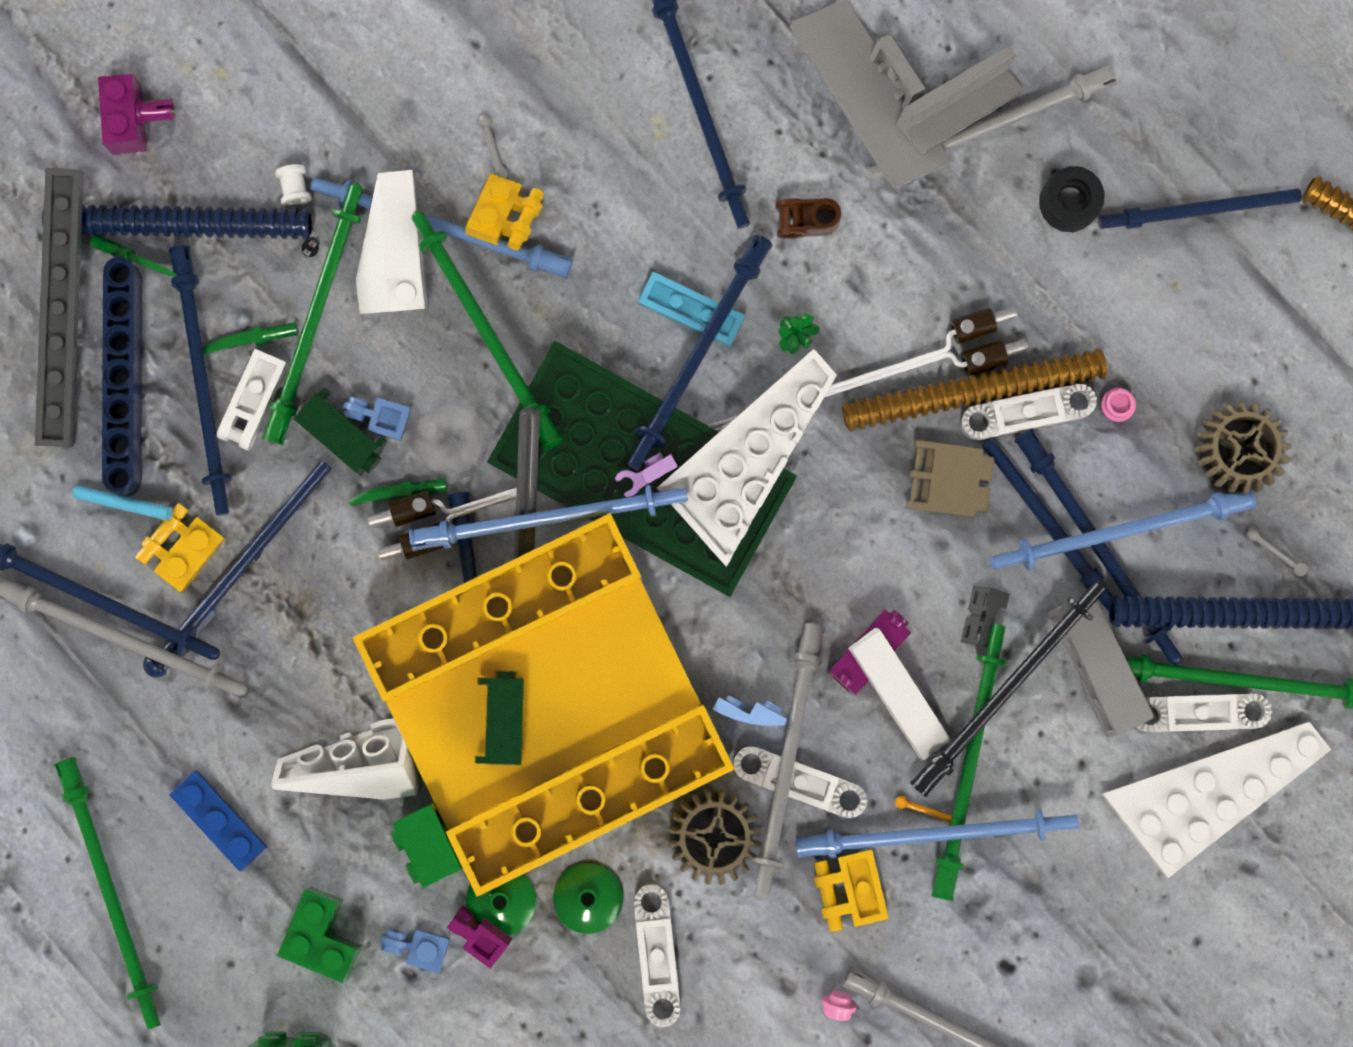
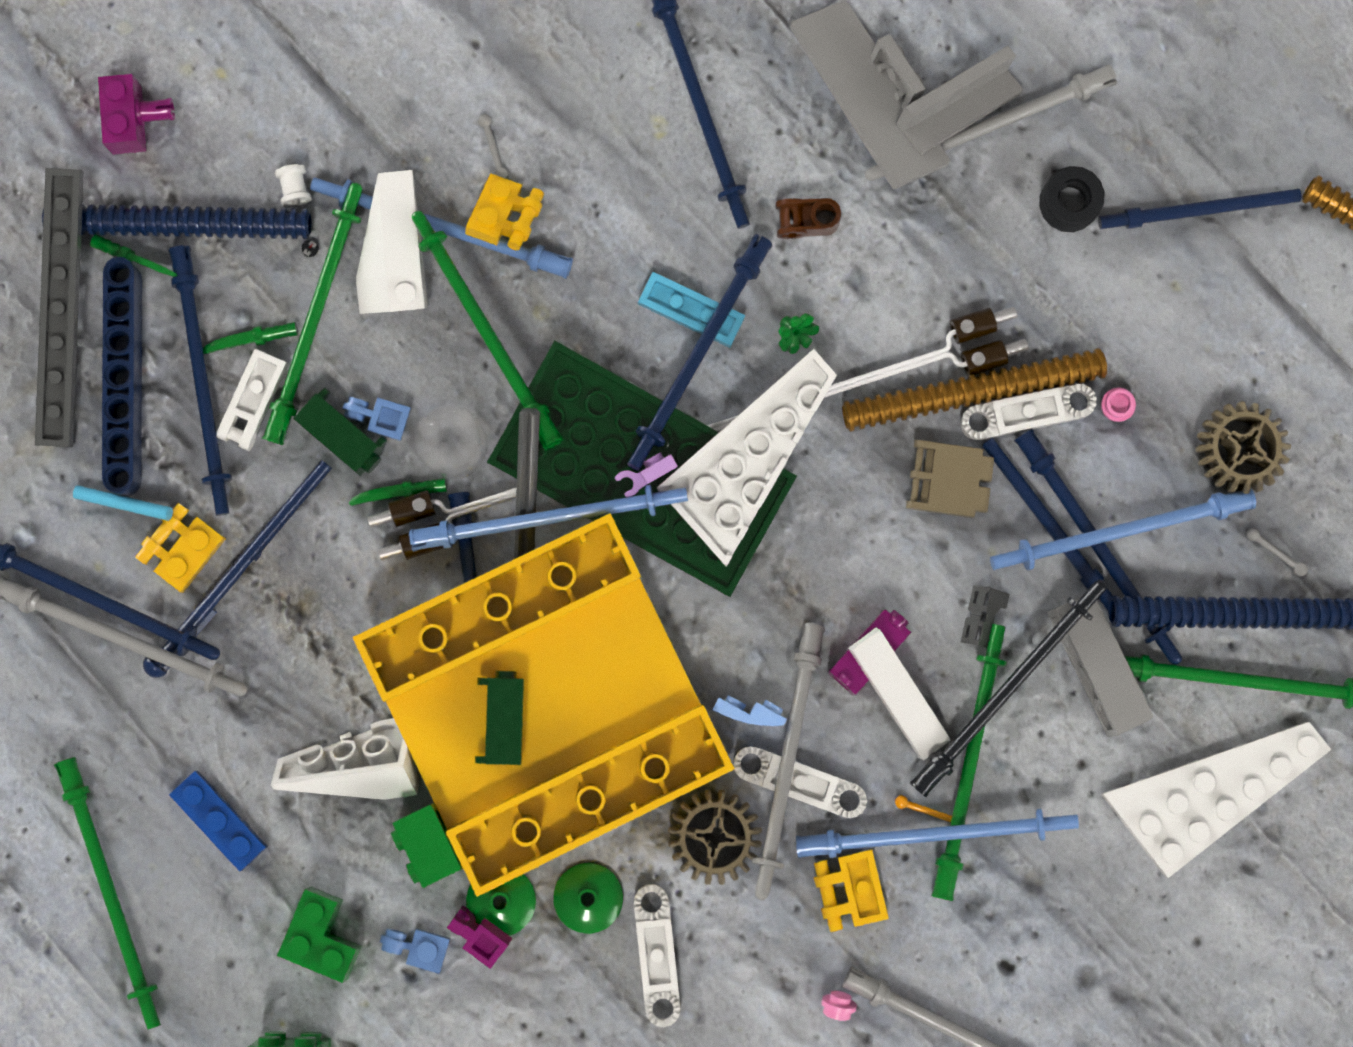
white plate [1136,694,1272,732] -> none

